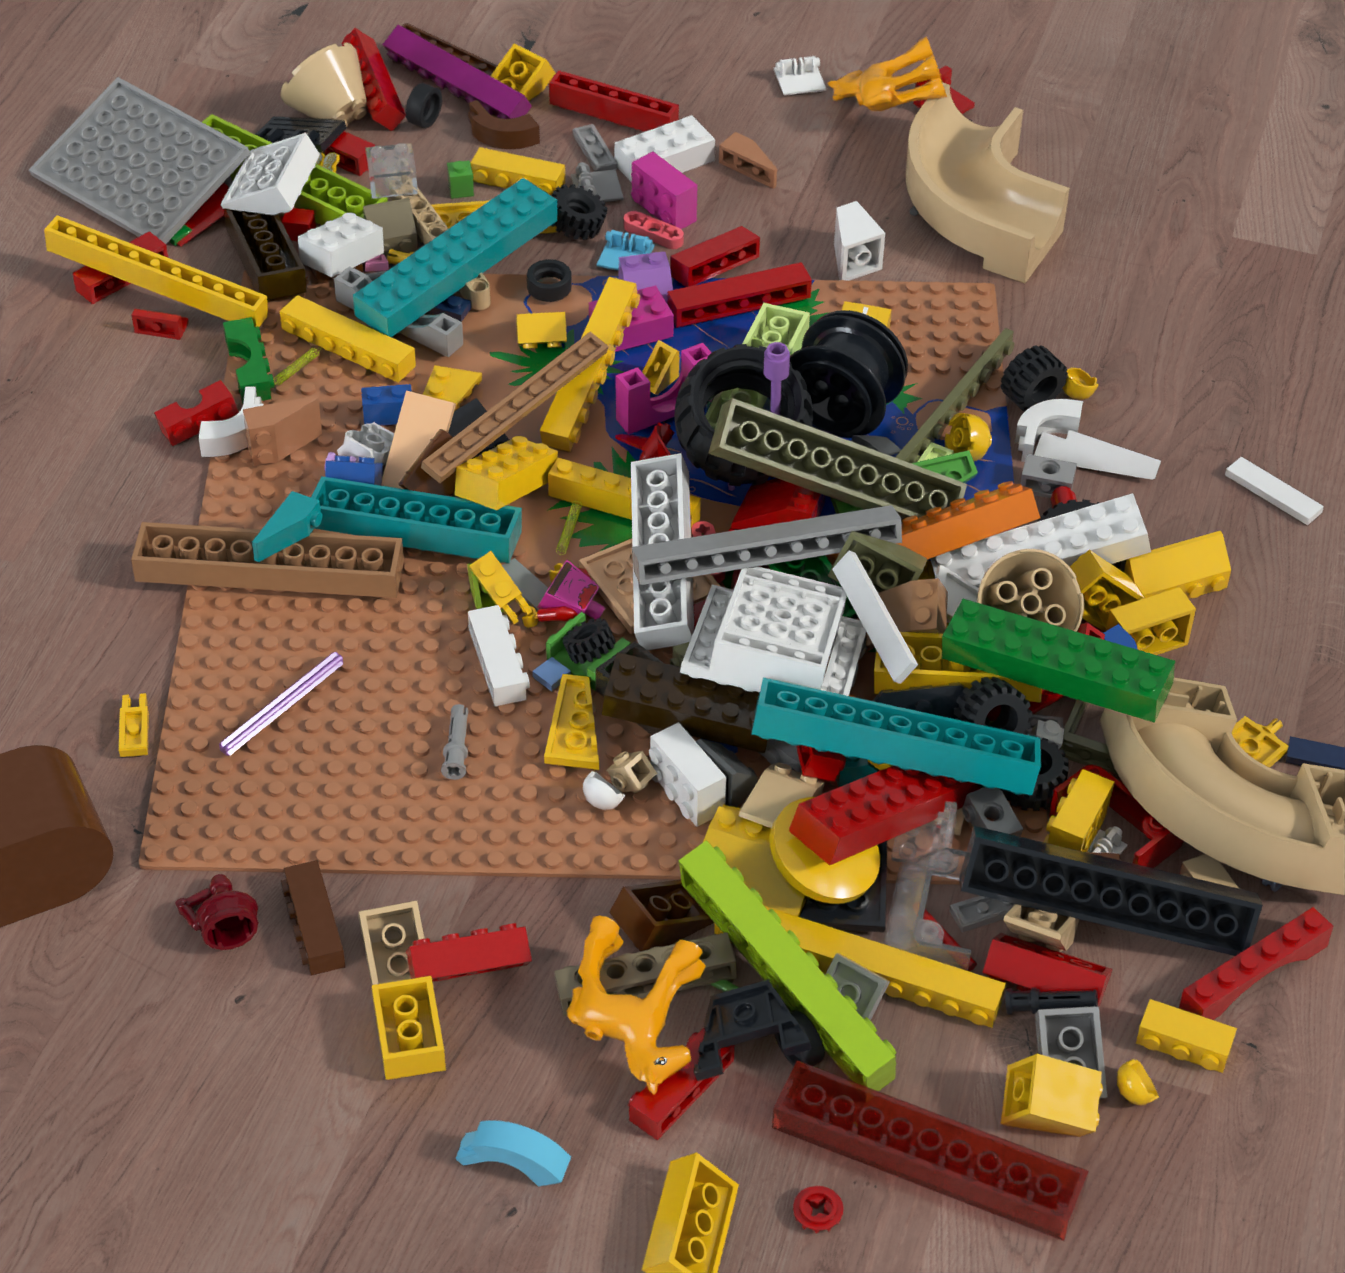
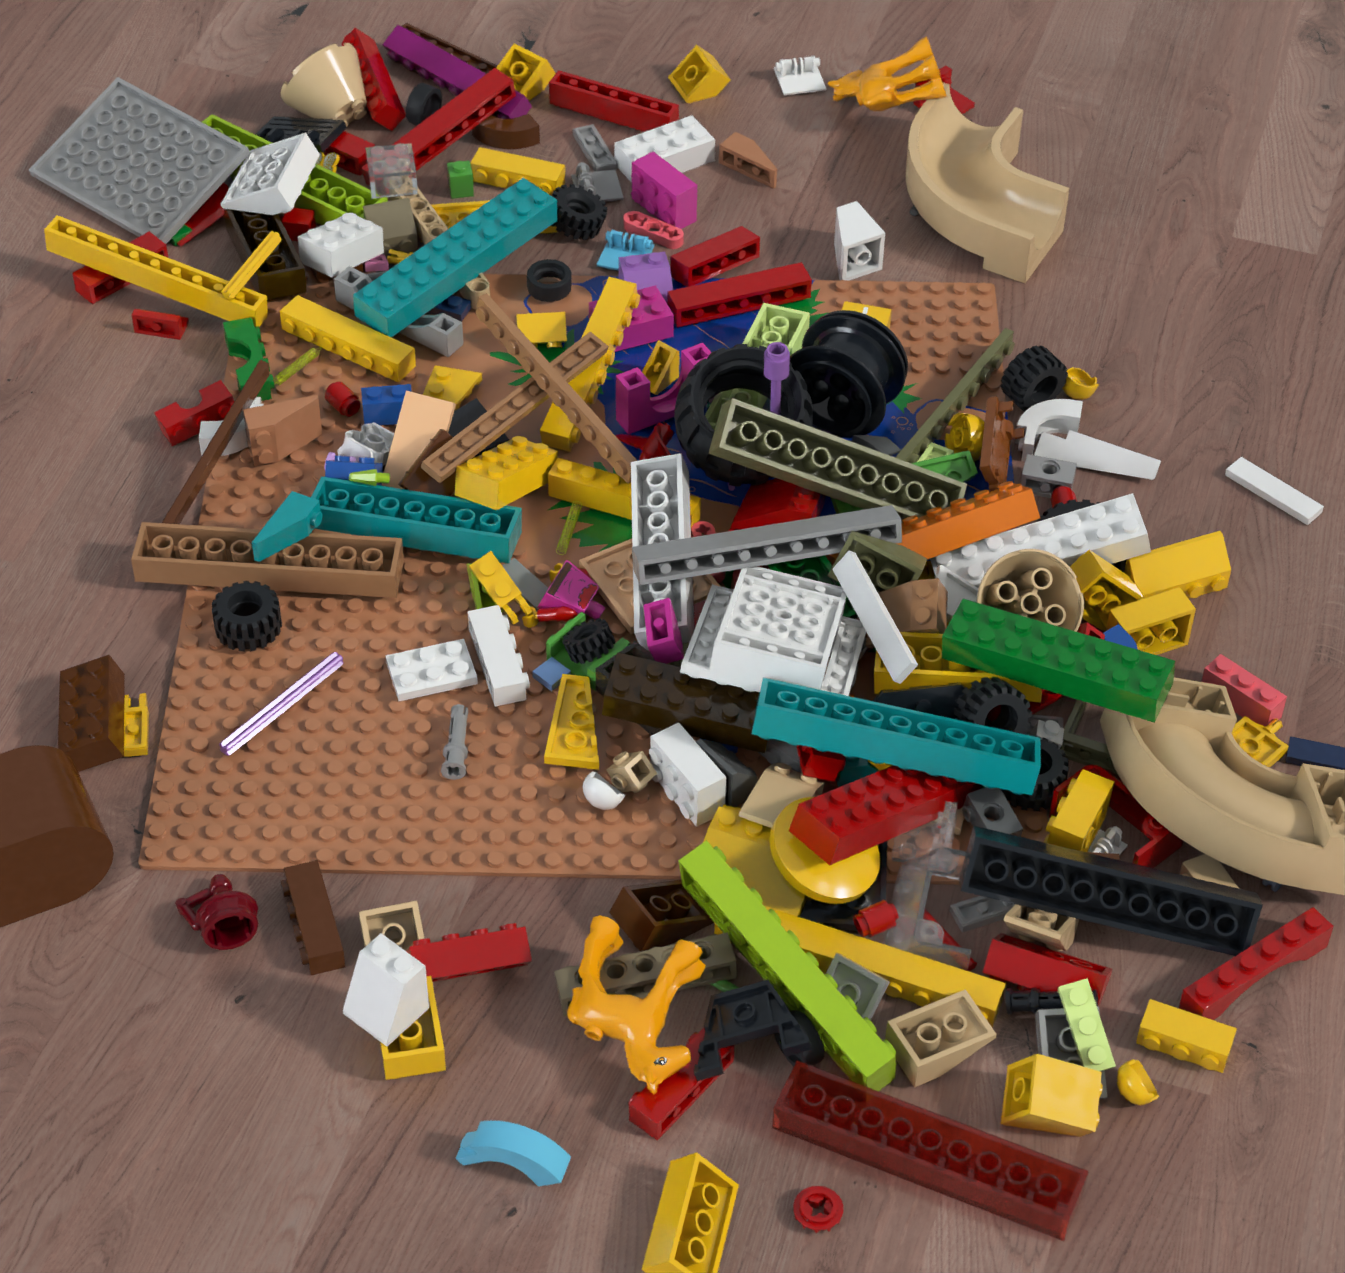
none -> reddish brown brick [58,655,125,772]
none -> reddish brown tile [162,360,269,524]
none -> black tyre [212,581,282,652]
none -> yellow axle [221,231,282,300]
none -> red brick [325,381,361,417]
none -> white slope [343,933,429,1046]
none -> lime bar [349,469,390,486]
none -> red brick [361,68,516,196]
none -> white plate [385,639,478,701]
none -> medium nougat plate [476,293,638,484]
none -> dark pink slope [643,598,684,664]
none -> yellow slope [668,45,731,103]
none -> red brick [853,900,899,938]
none -> tan slope [885,989,997,1088]
none -> dark orange piece [980,396,1024,492]
none -> yellowish green plate [1057,978,1116,1072]
none -> coral brick [1201,654,1287,726]

